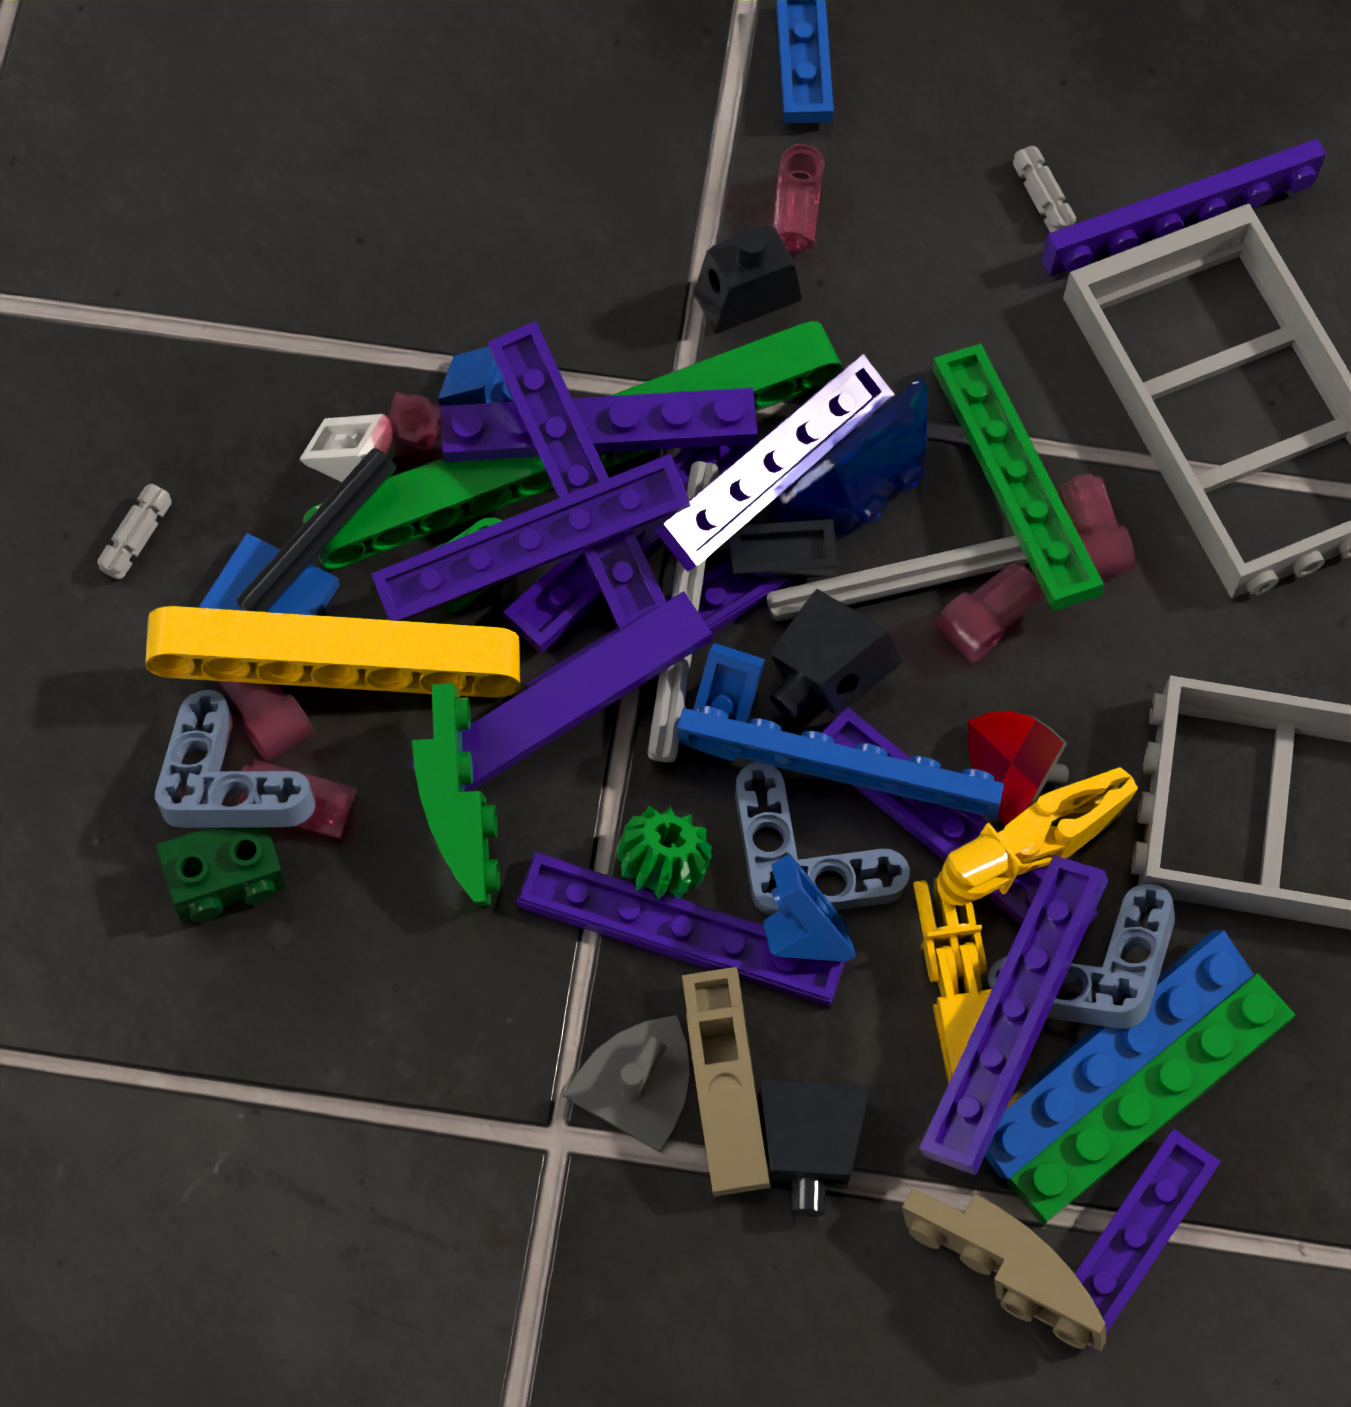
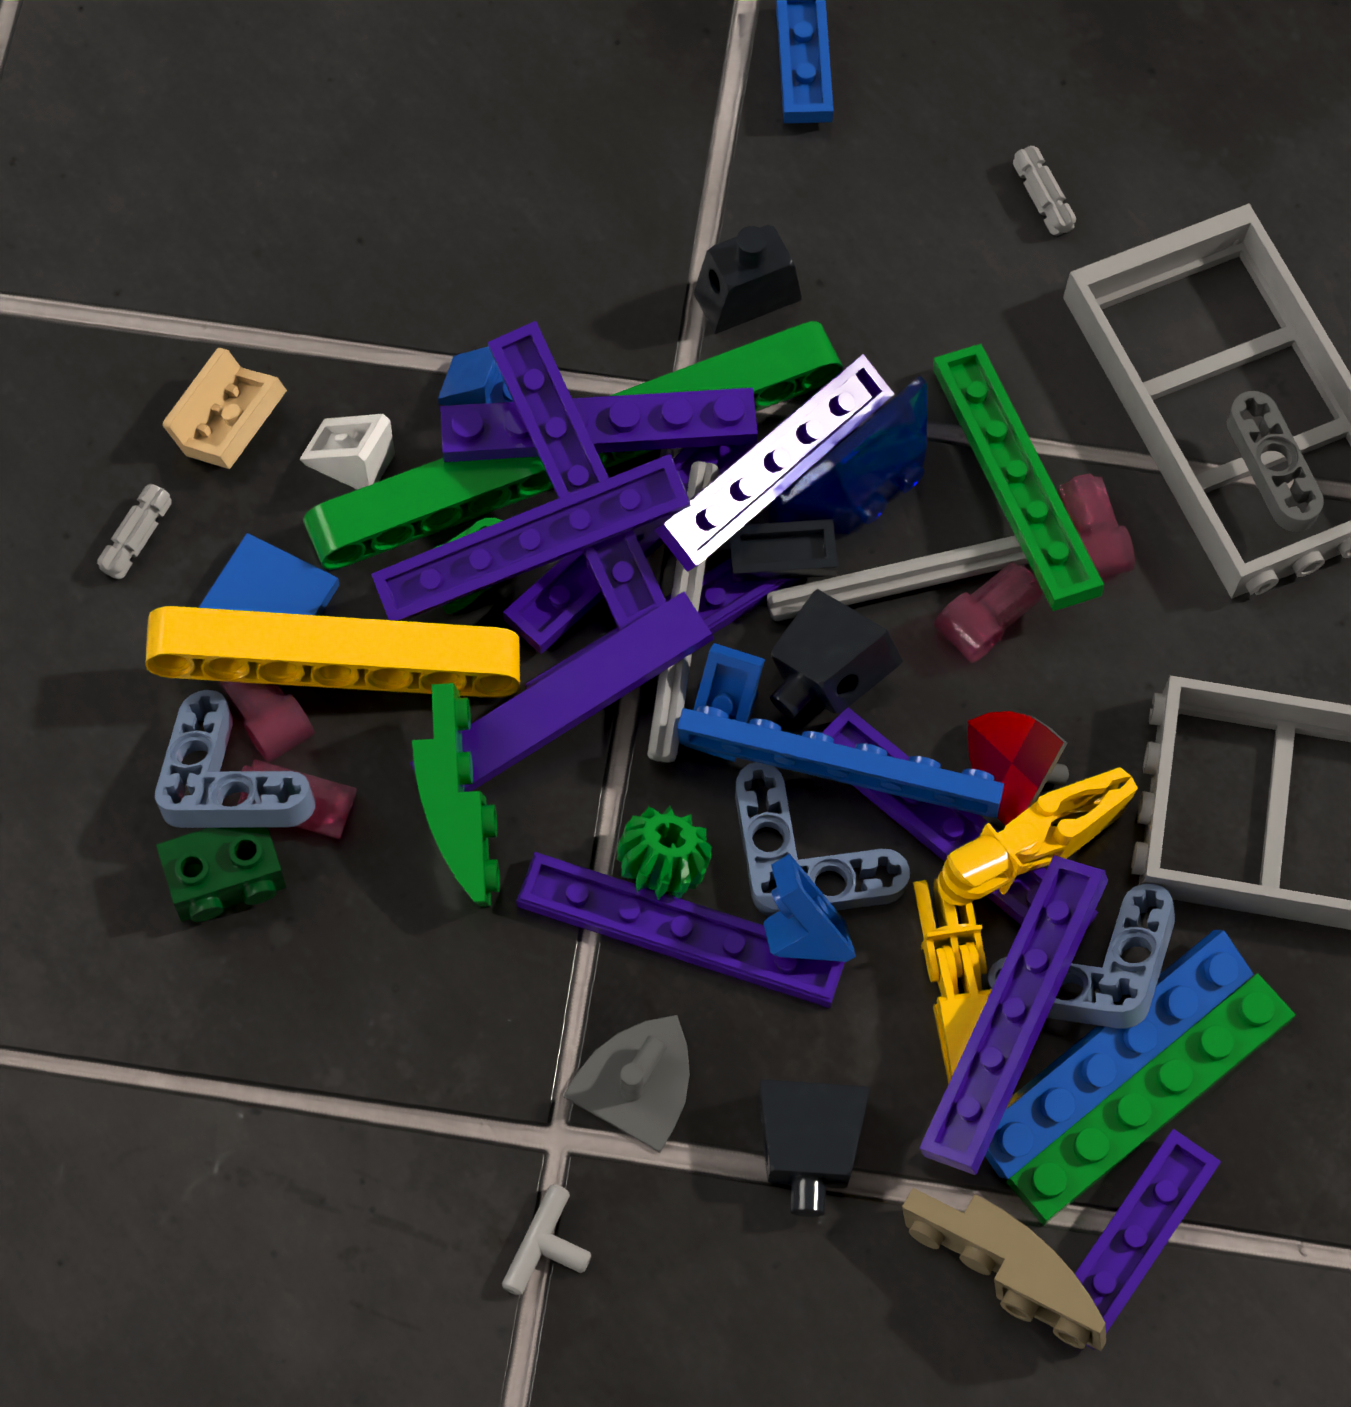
black axle [237,448,396,612] -> none
clear pink piece [388,391,441,452] -> none
dark tan slope [682,967,771,1197] -> none
clear pink piece [772,144,825,253] -> none
dark purple plate [1041,138,1326,276] -> none
none -> tan bracket [163,348,287,469]
none -> light grey piece [502,1184,591,1295]
none -> dark grey beam [1227,391,1324,532]

